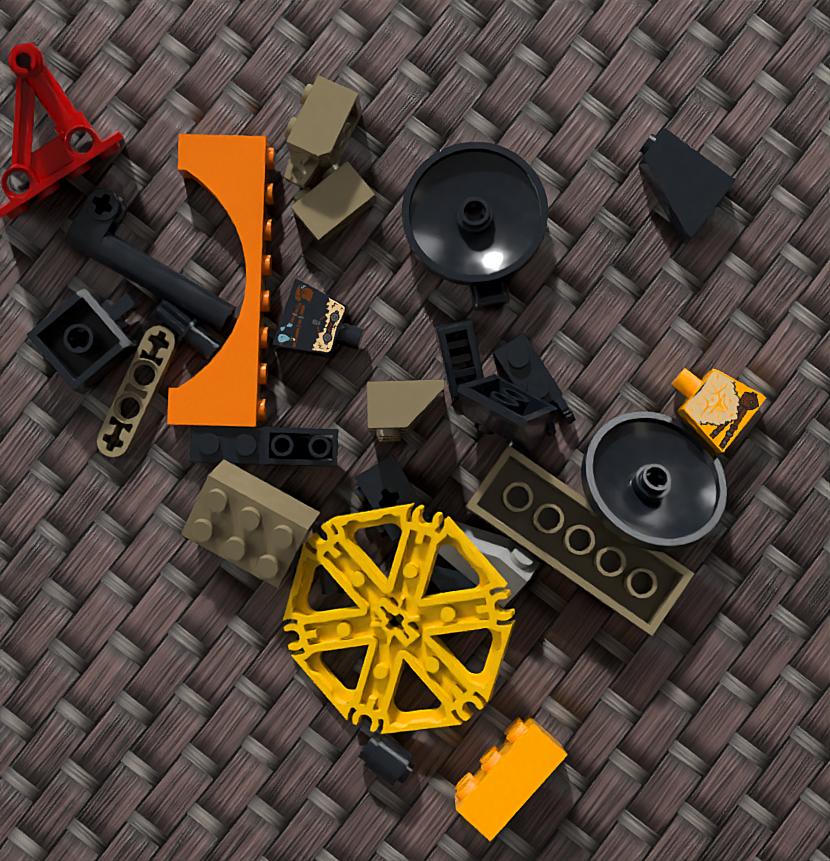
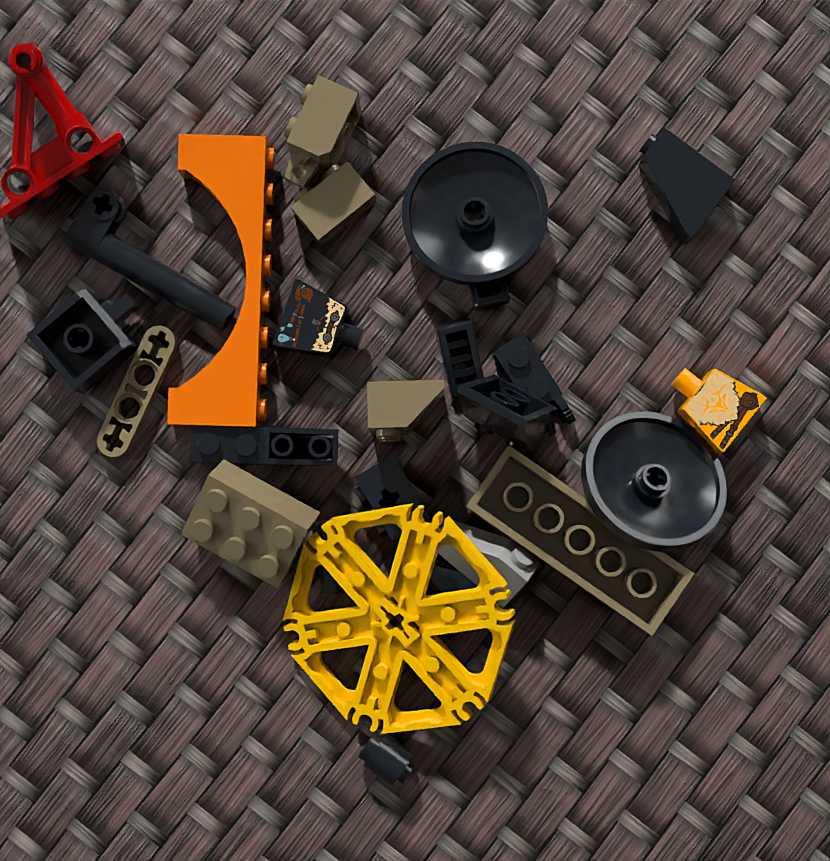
black axle [155,300,223,361] -> none
light orange brick [454,715,567,842] -> none

